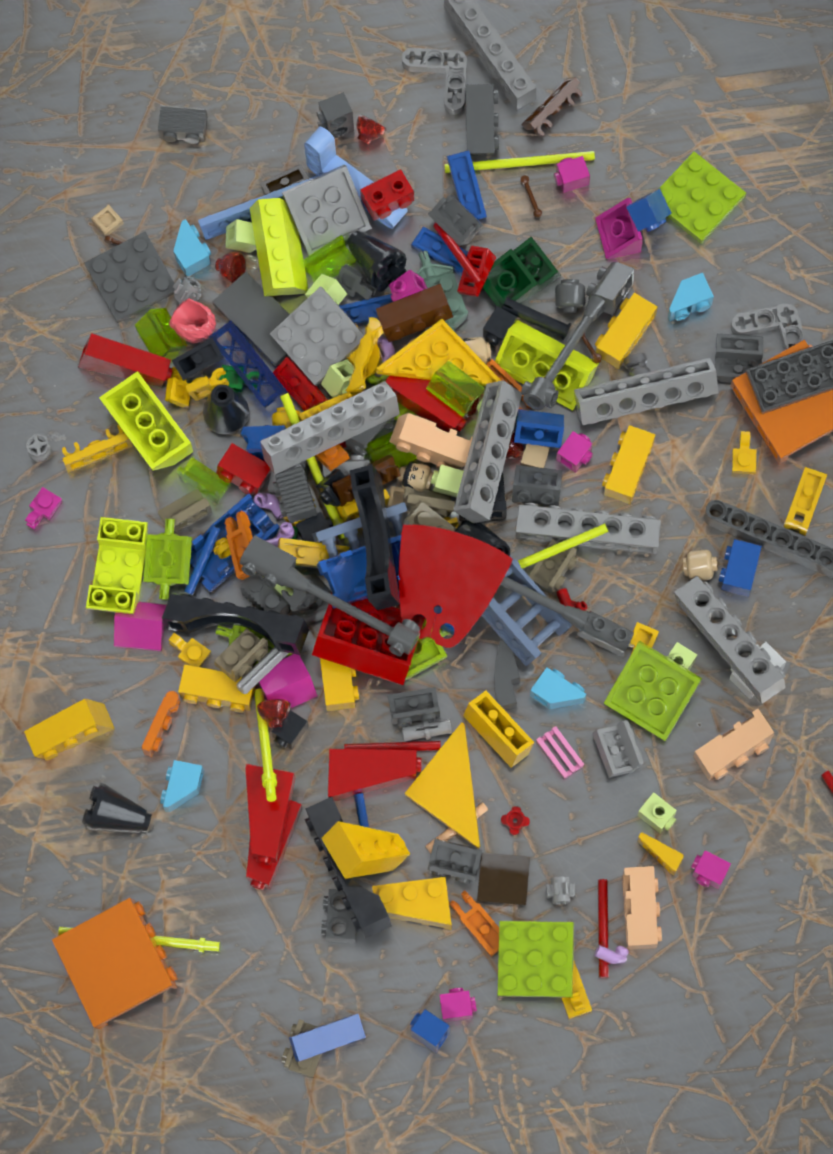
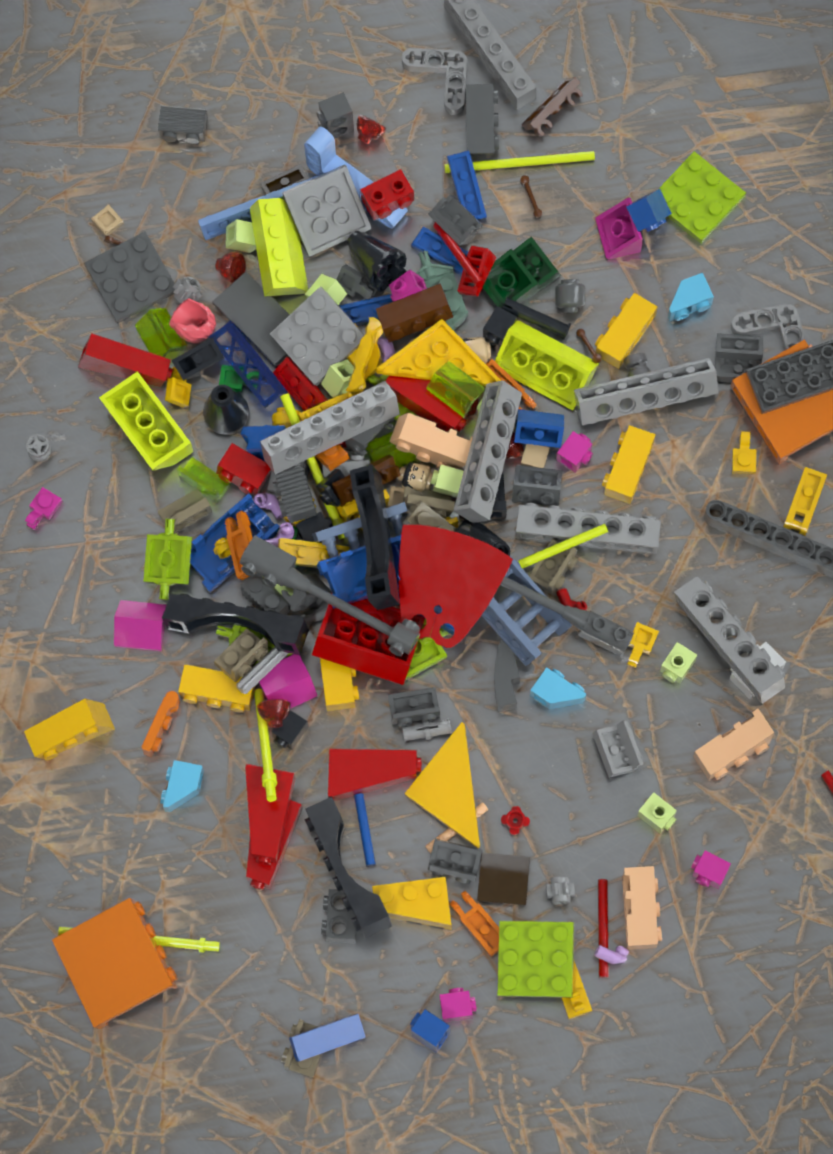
yellow plate [62,425,133,473] -> none
black cone [82,783,152,833] -> none
neon yellow slope [86,517,148,614] -> none
yellow plate [168,633,211,667] -> none
medium azure slope [173,219,211,277] -> none
blue bar [184,526,221,595] -> none
yellow plate [186,368,229,401] -> none
clear neon green panel [304,235,356,282] -> none
yellow wedge [321,821,410,879] -> none
red bar [344,741,441,751] -> none
yellow brick [463,690,534,768] -> none
dark grey bar [521,262,634,410] -> none
bright pink tile [536,726,584,780] -> none
dark pink brick [554,156,590,193] -> none
lime plate [604,641,702,741] -> none
yellow slope [637,832,684,876] -> none
tan head [683,549,719,581] -> none
blue brick [719,539,762,597] -> none

